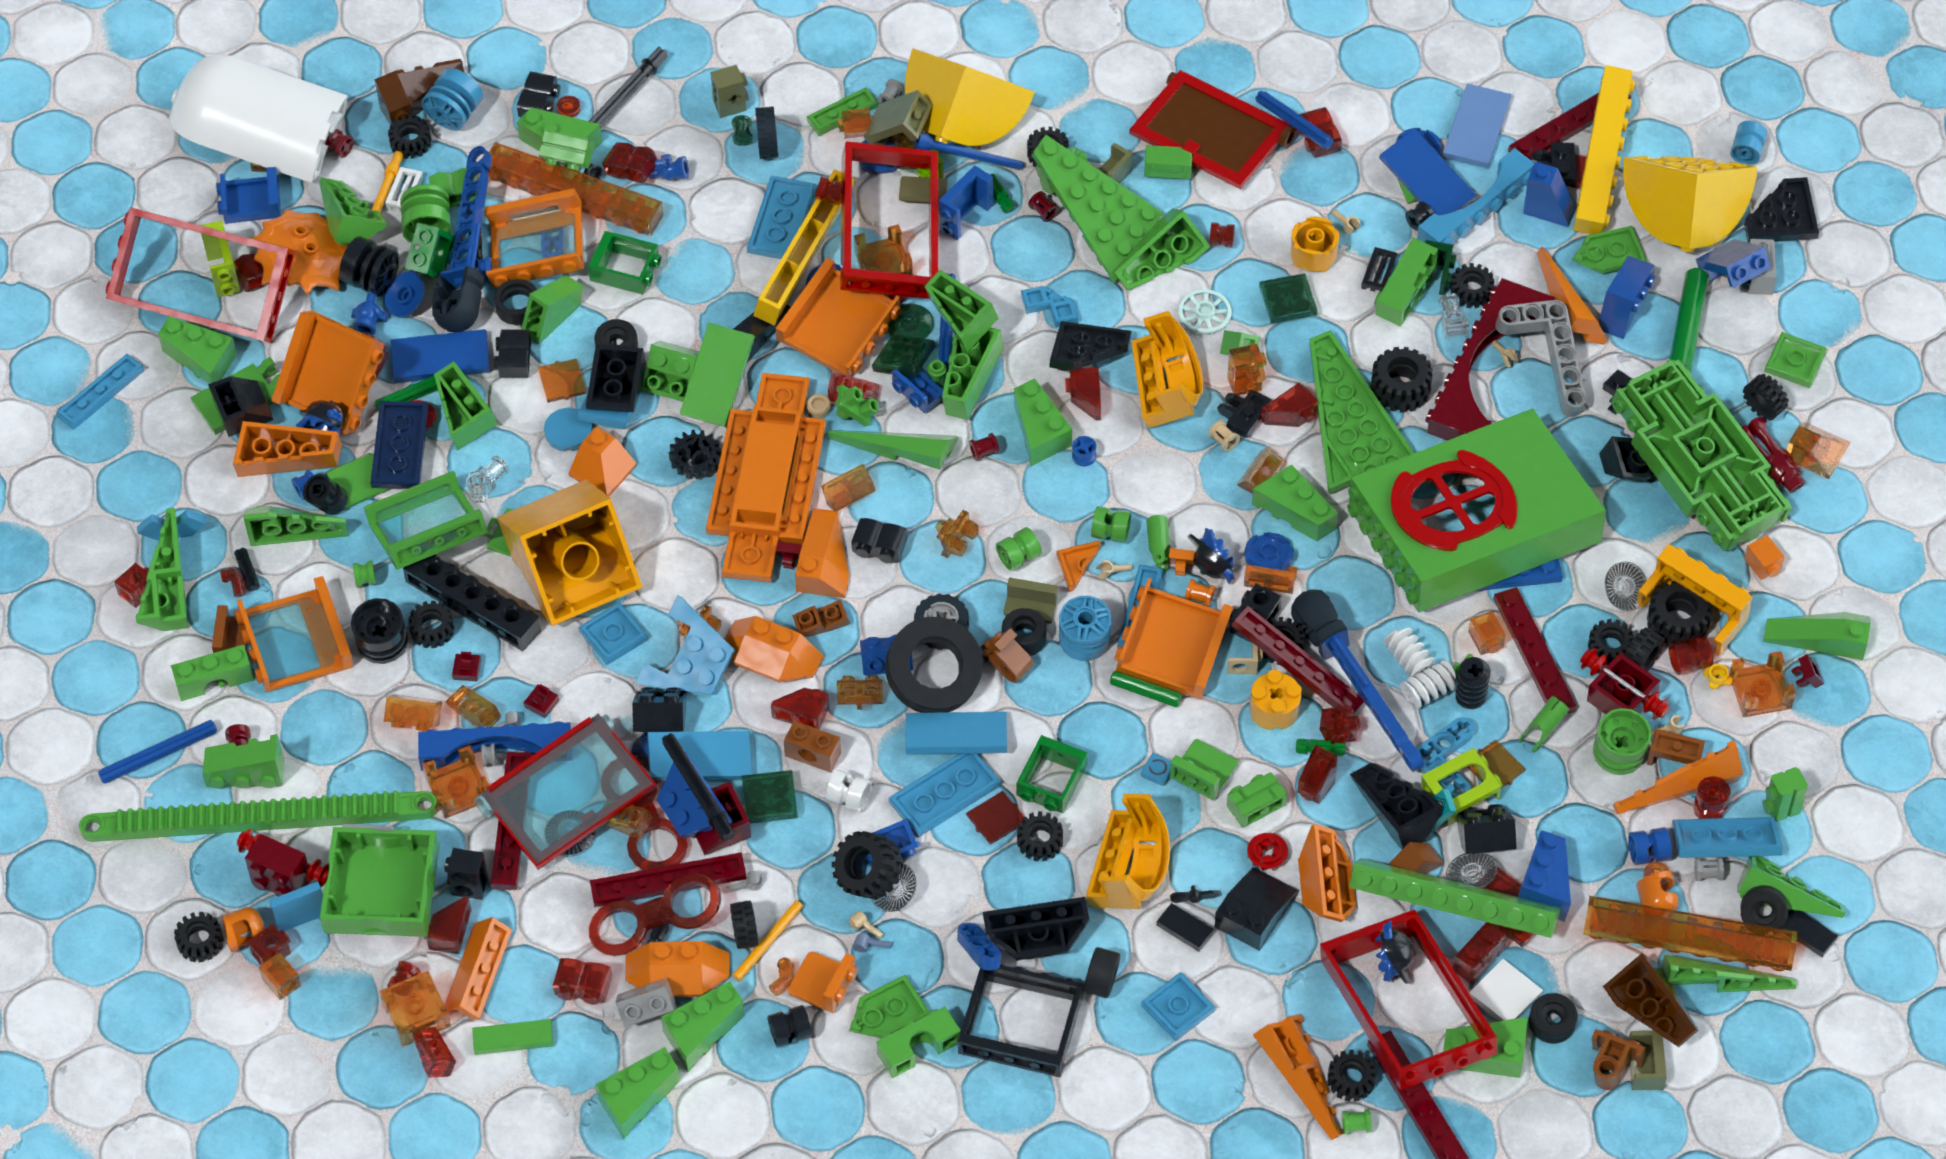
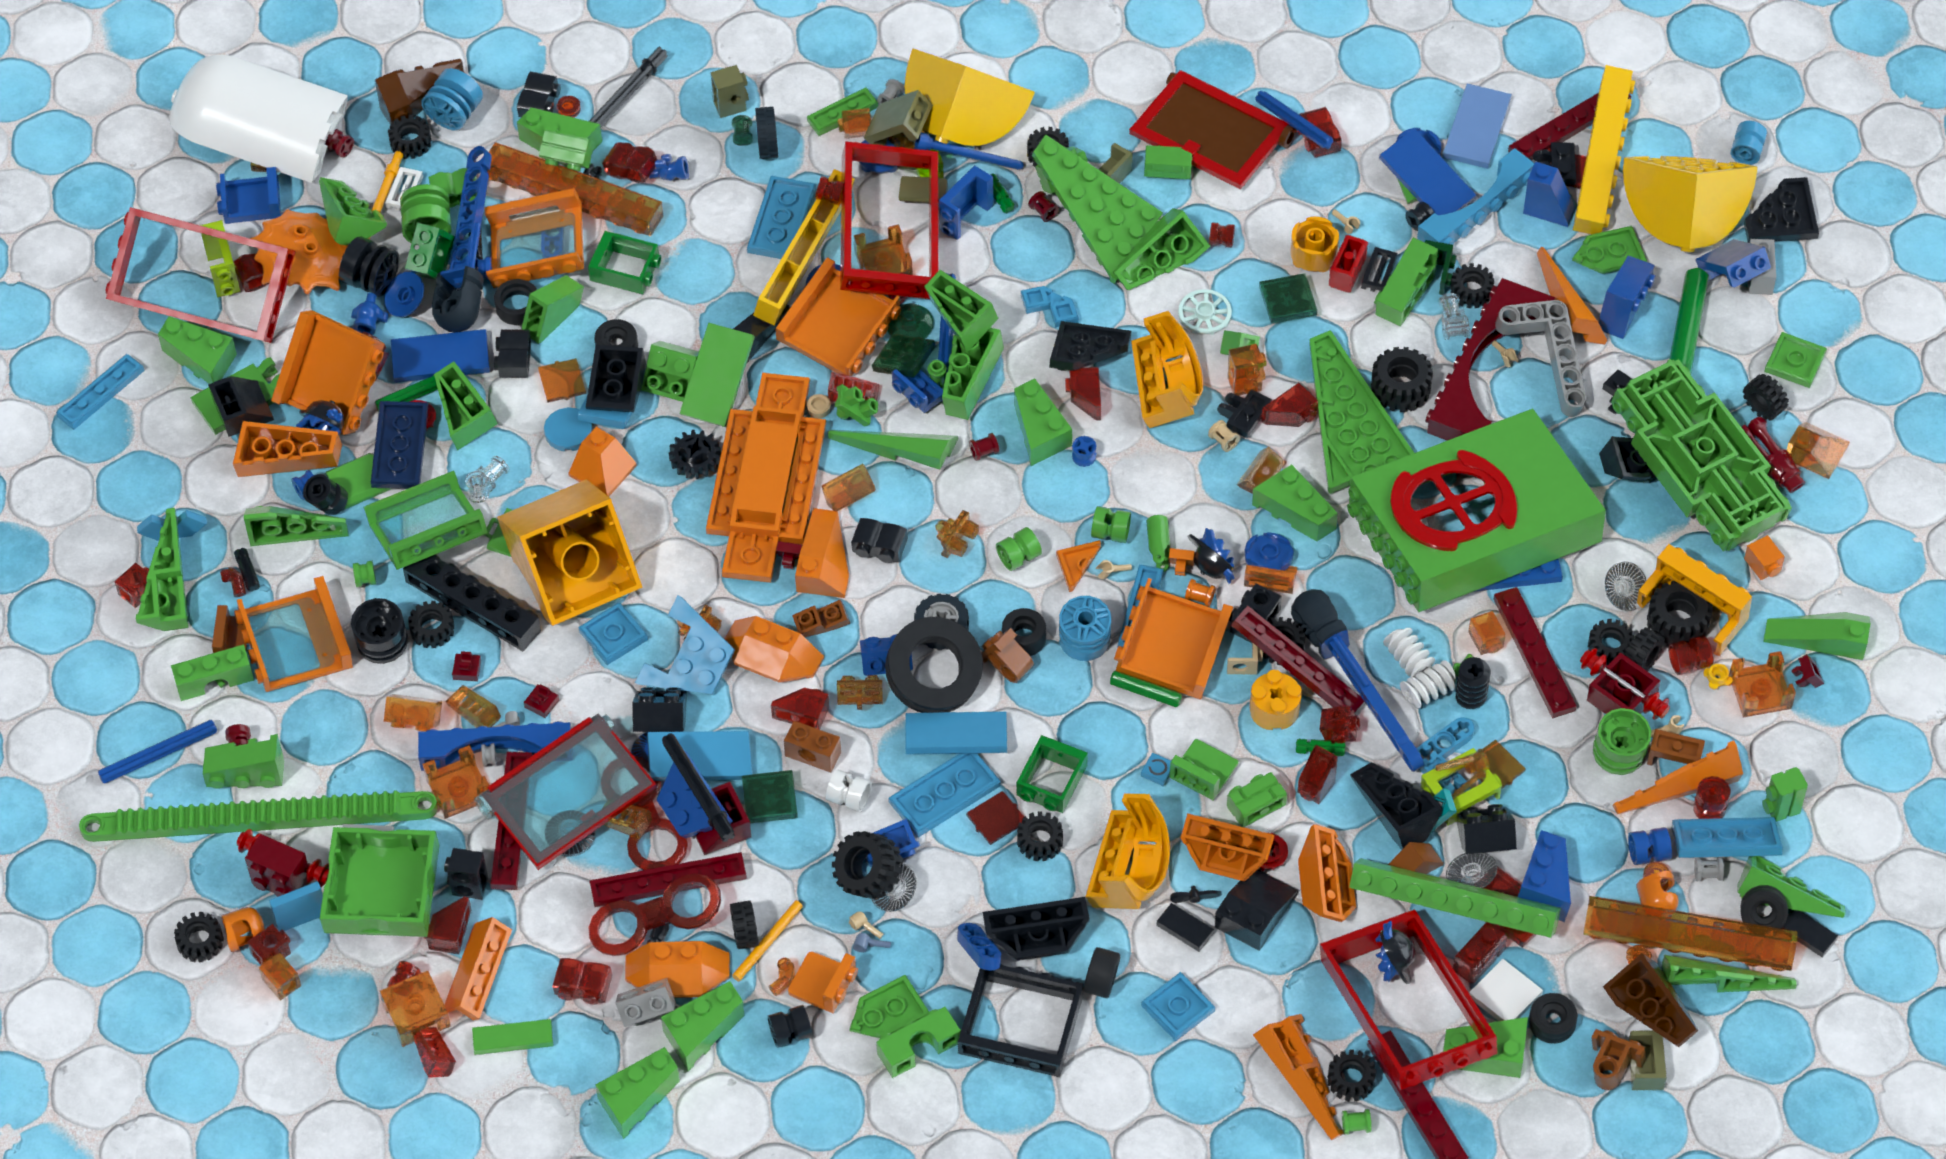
light grey hand [726,871,762,892] -> none
olive panel [1003,577,1058,623] -> none
bright green piece [1519,696,1570,753] -> none
none -> orange wedge [1181,813,1274,882]
none -> red brick [1328,235,1368,293]
none -> clear orange plant [1435,750,1490,800]
none -> clear orange plate [1626,945,1652,964]

